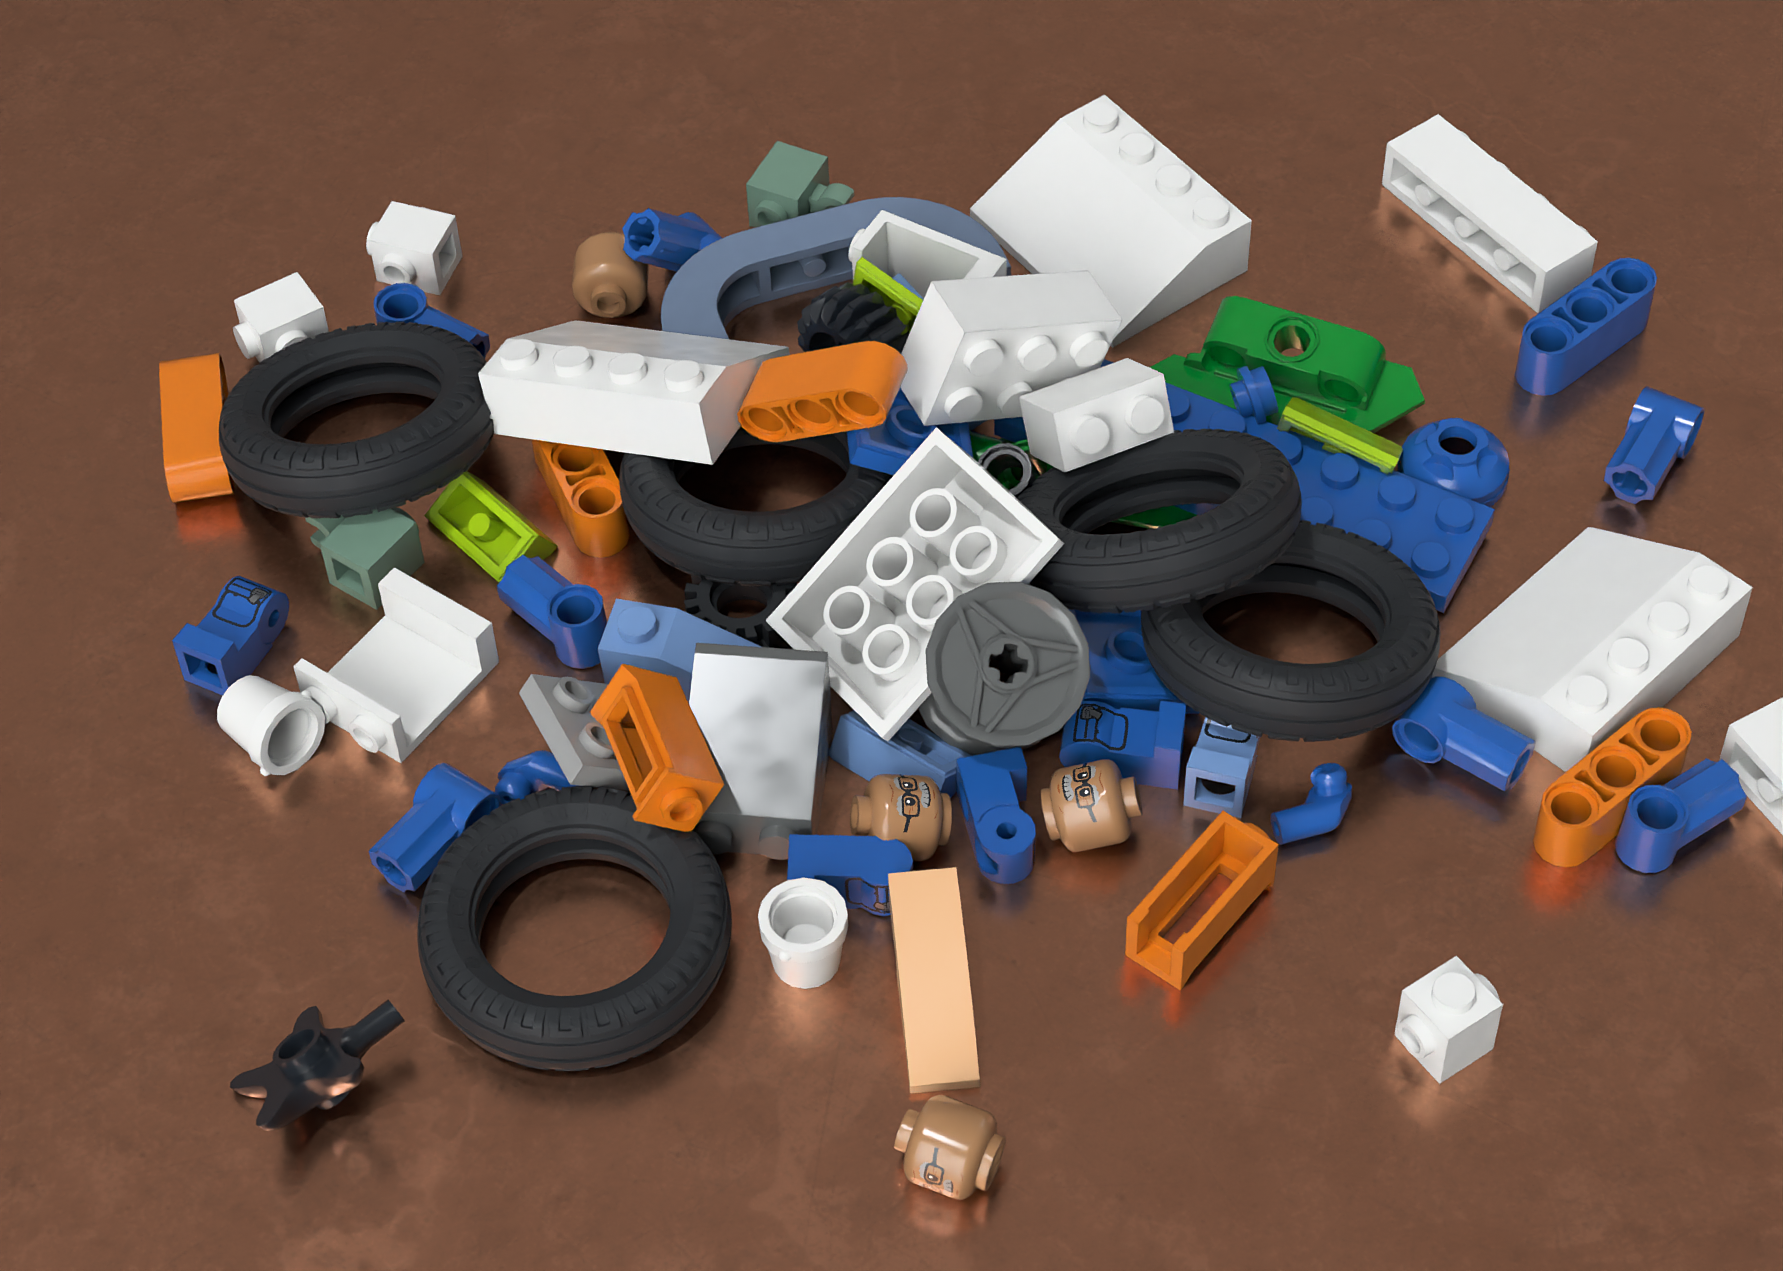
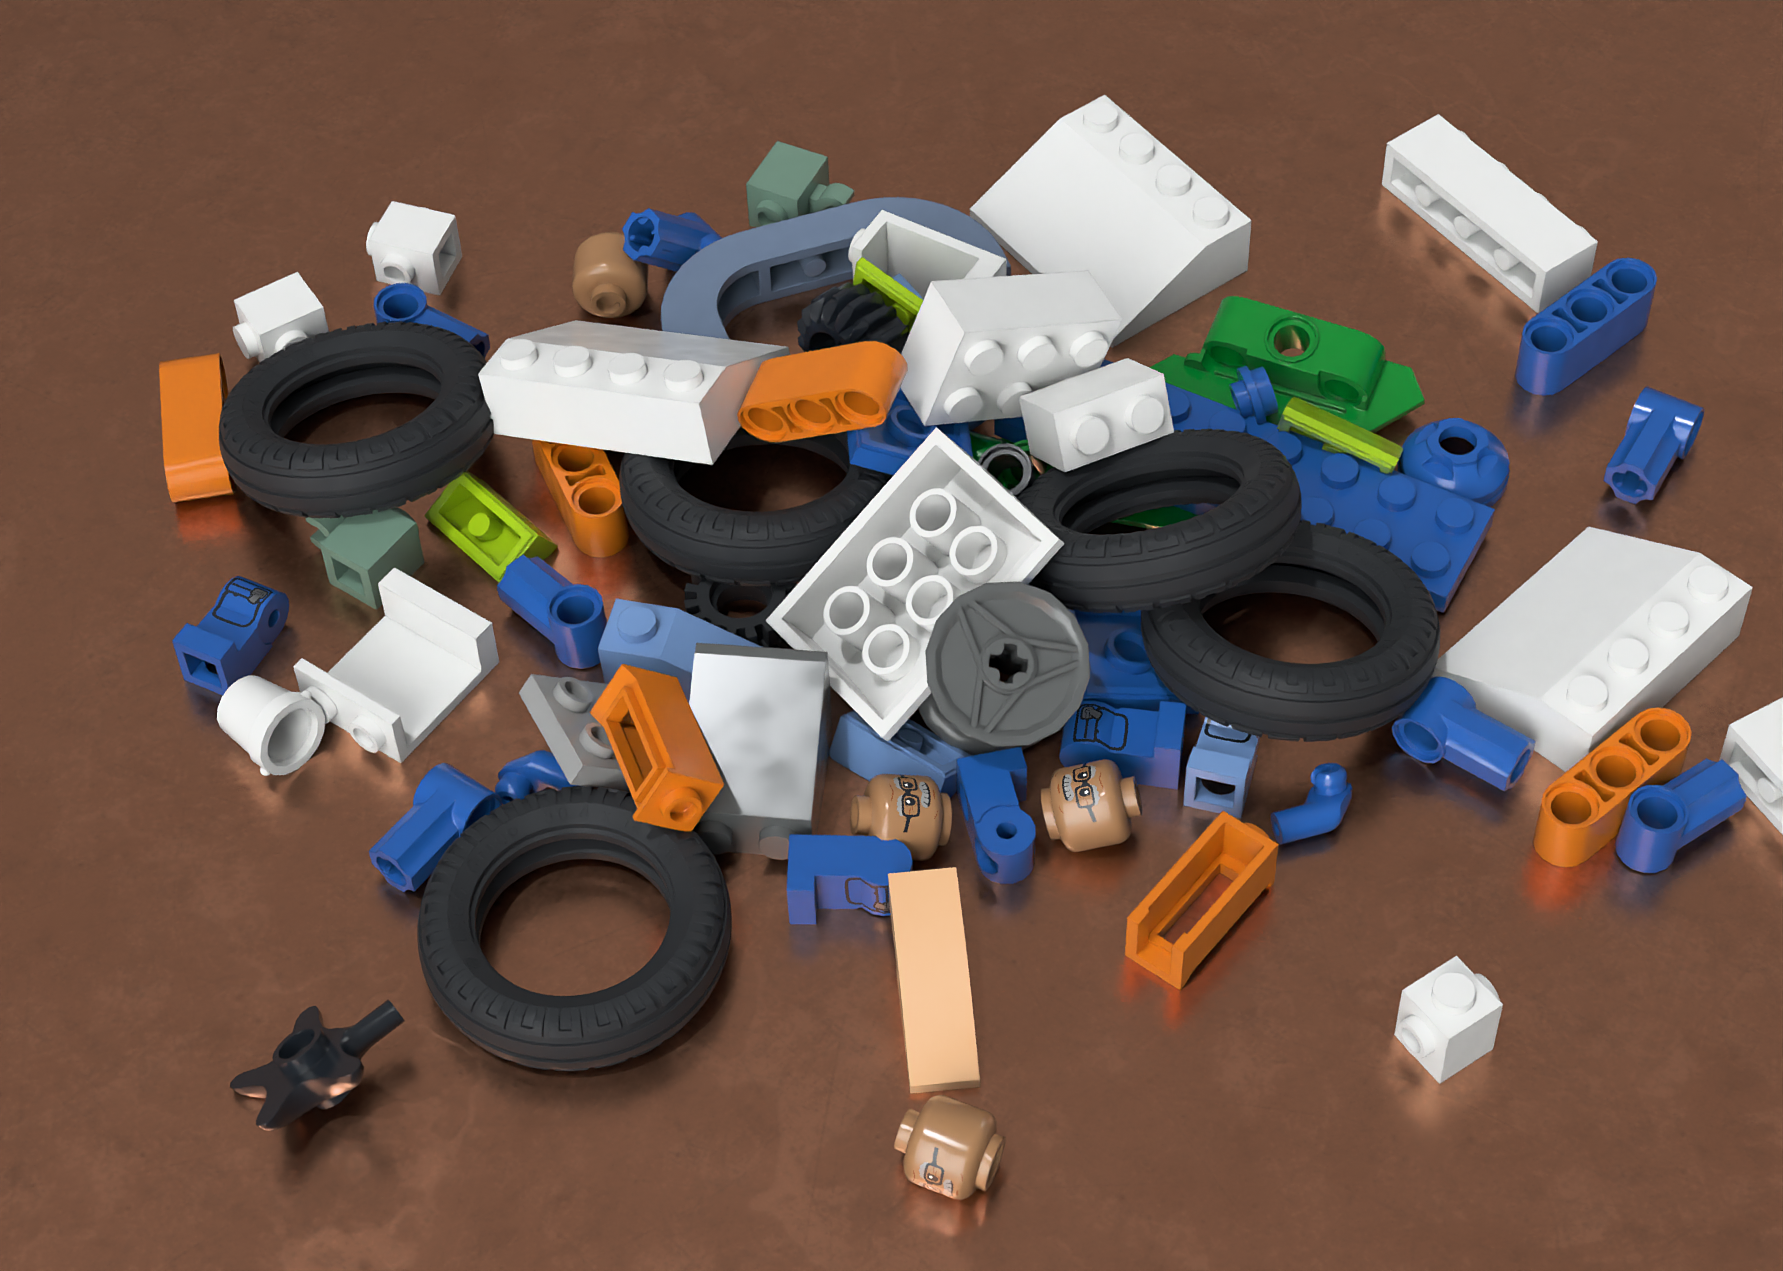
white piece [758,878,848,989] -> none

